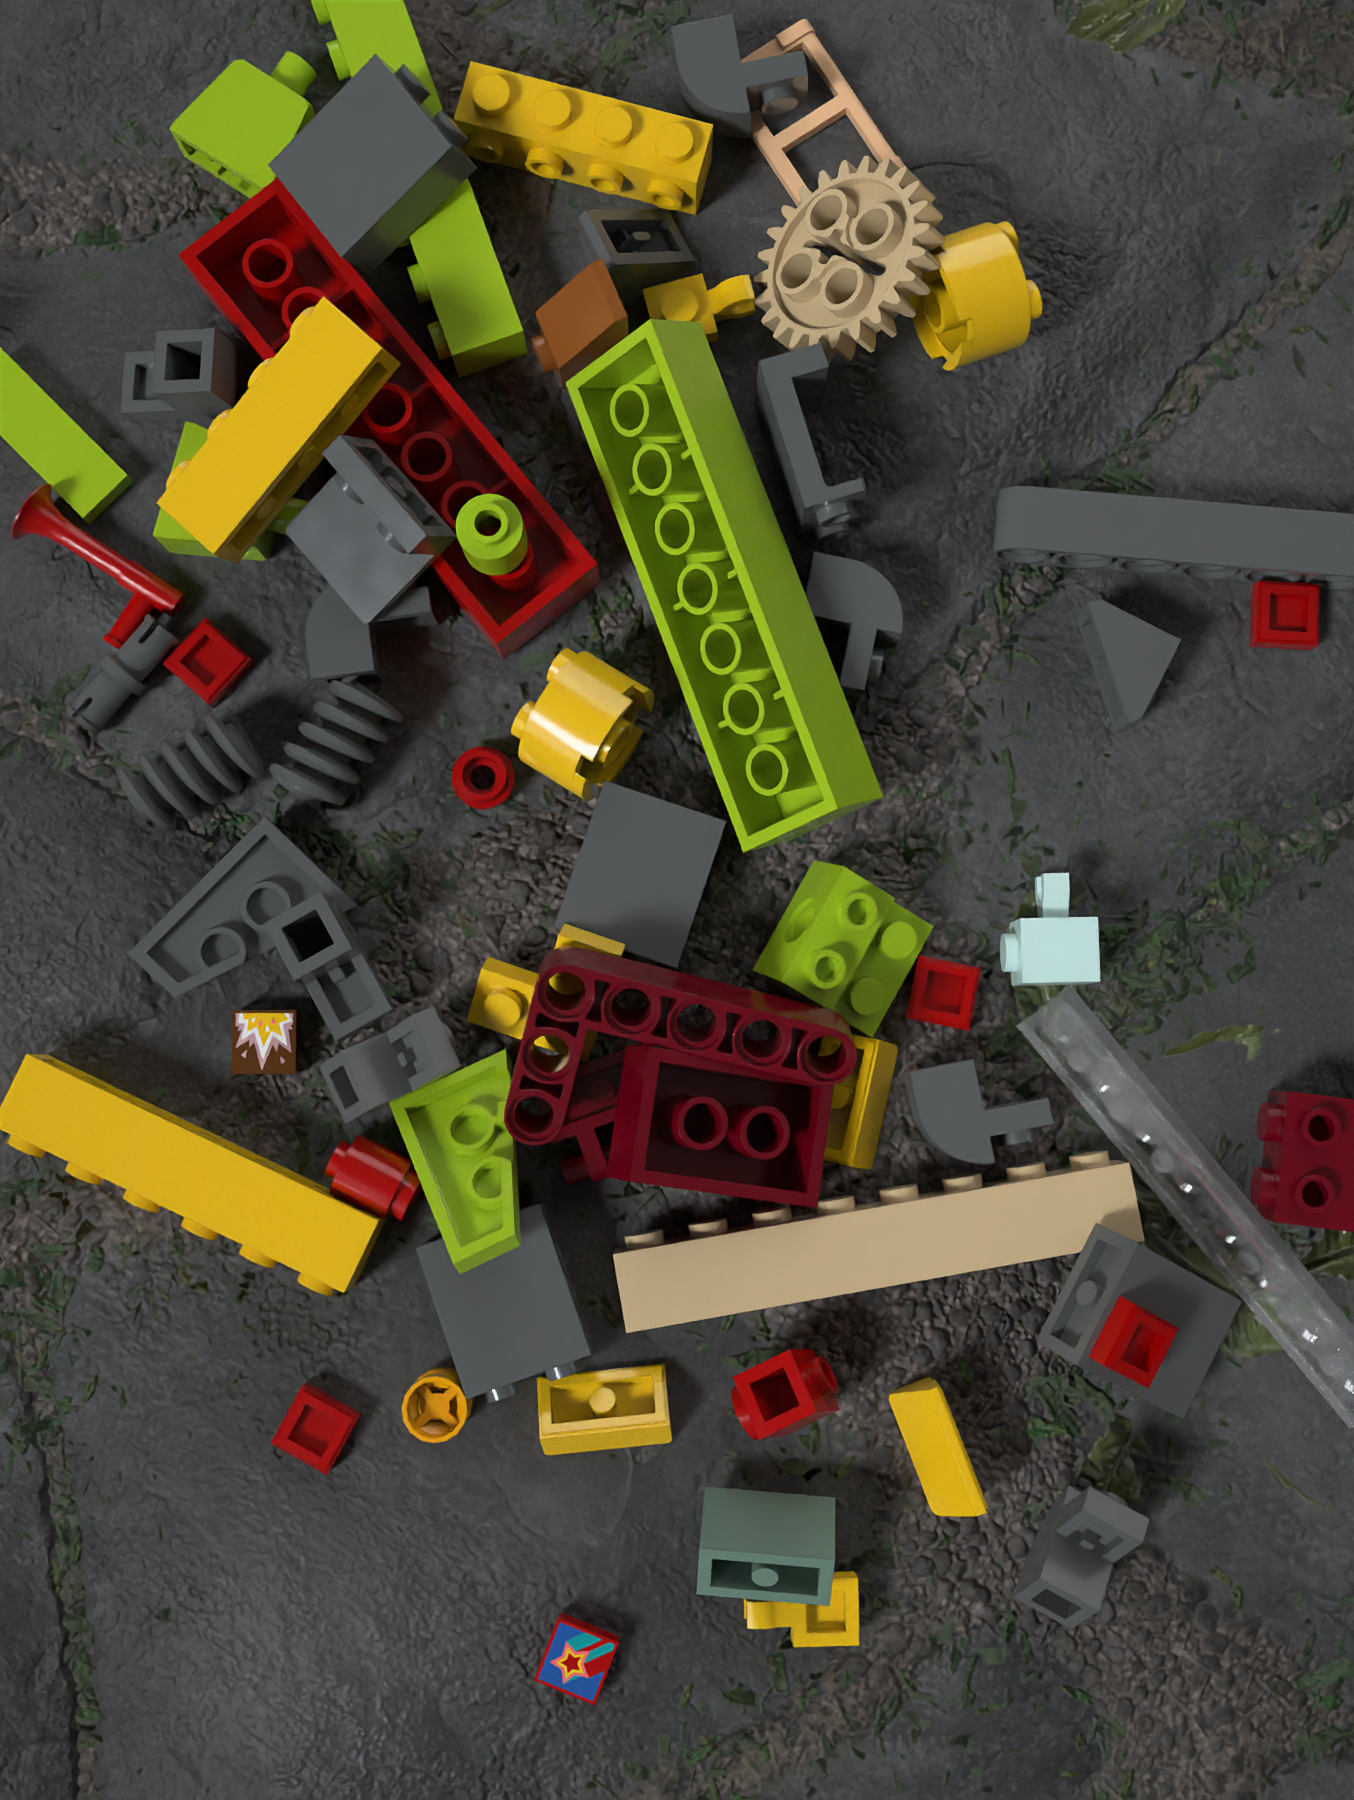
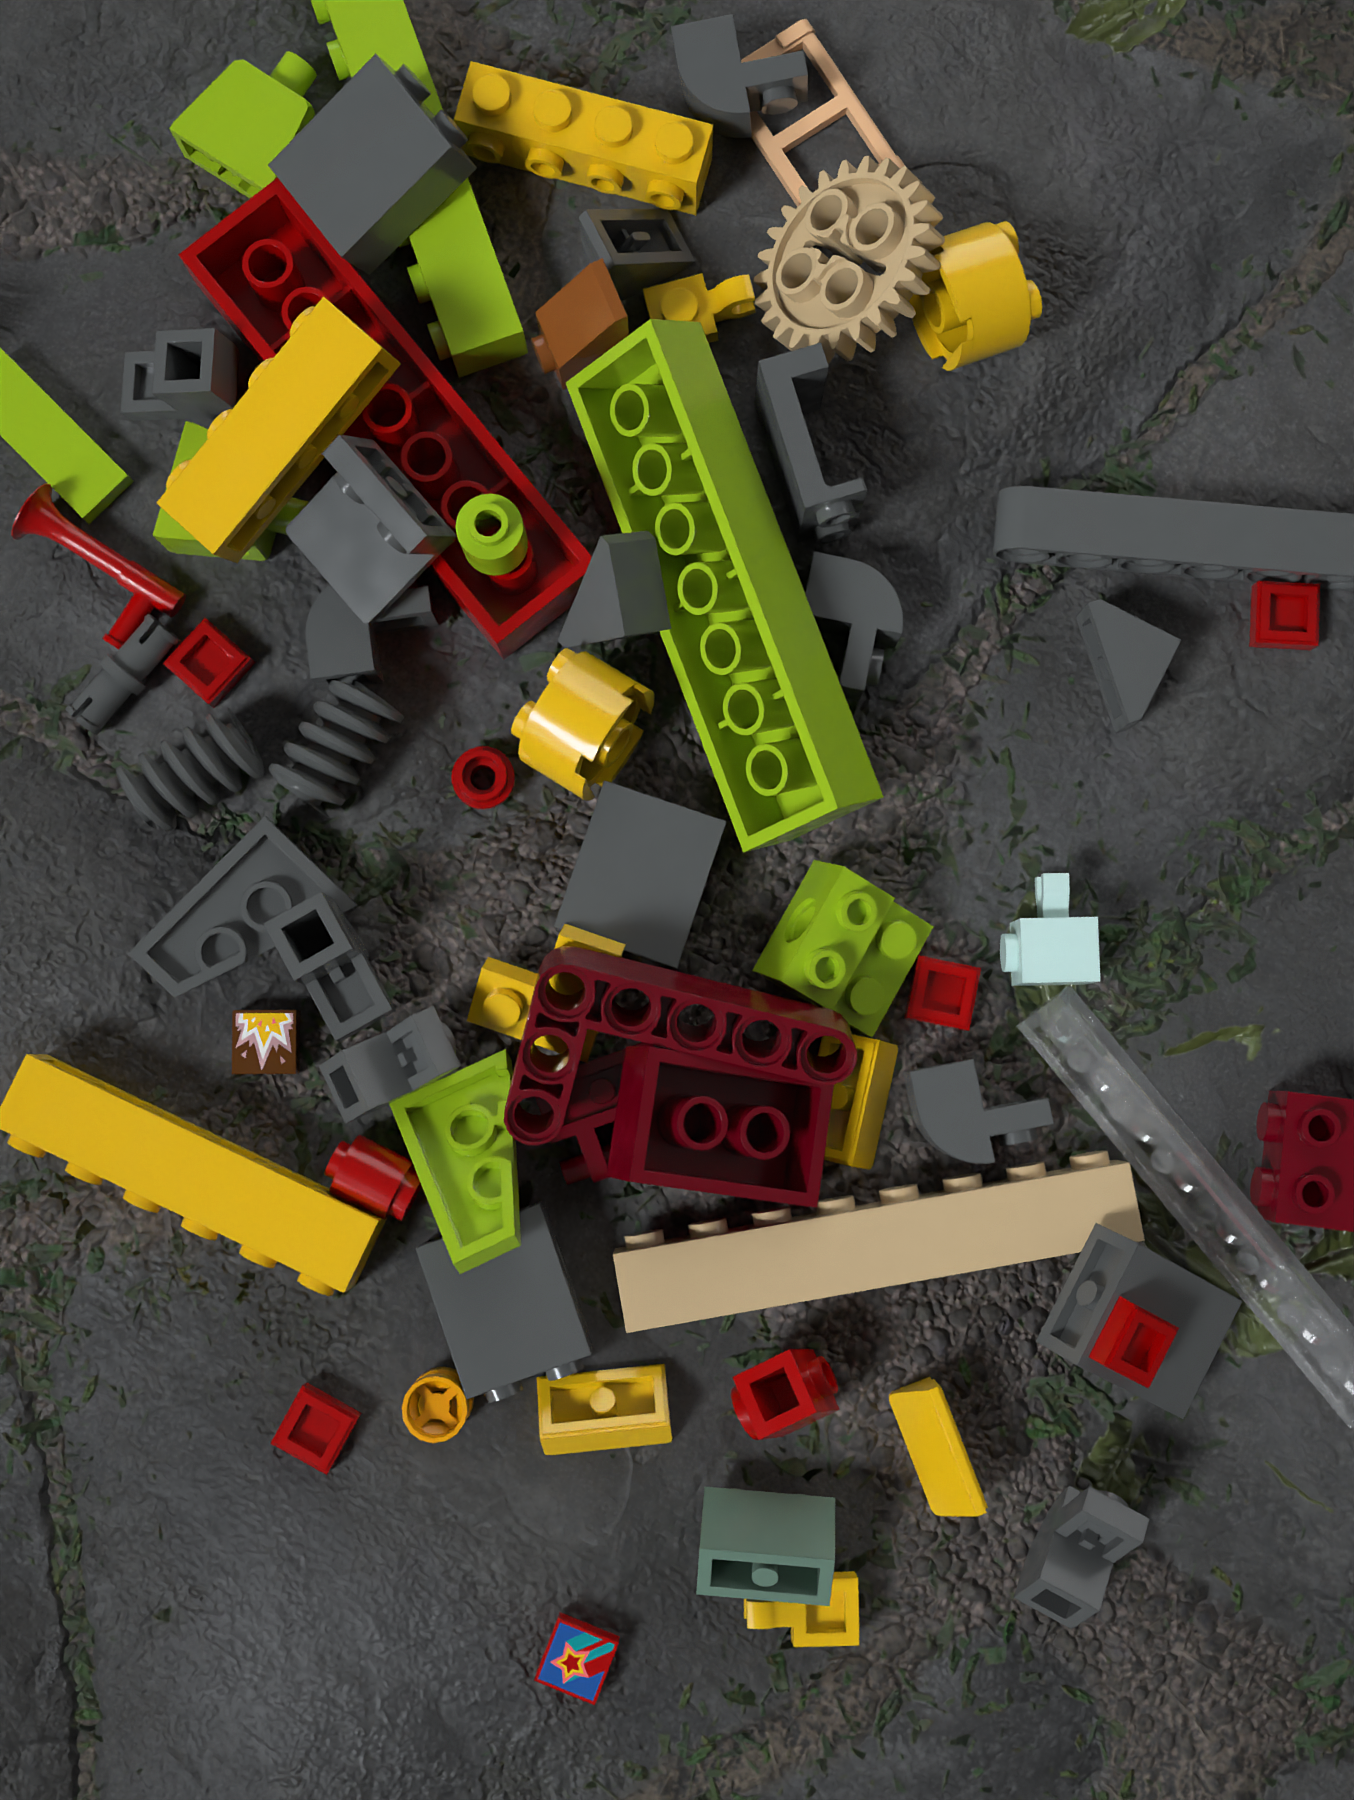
none -> dark grey slope [558,531,671,648]

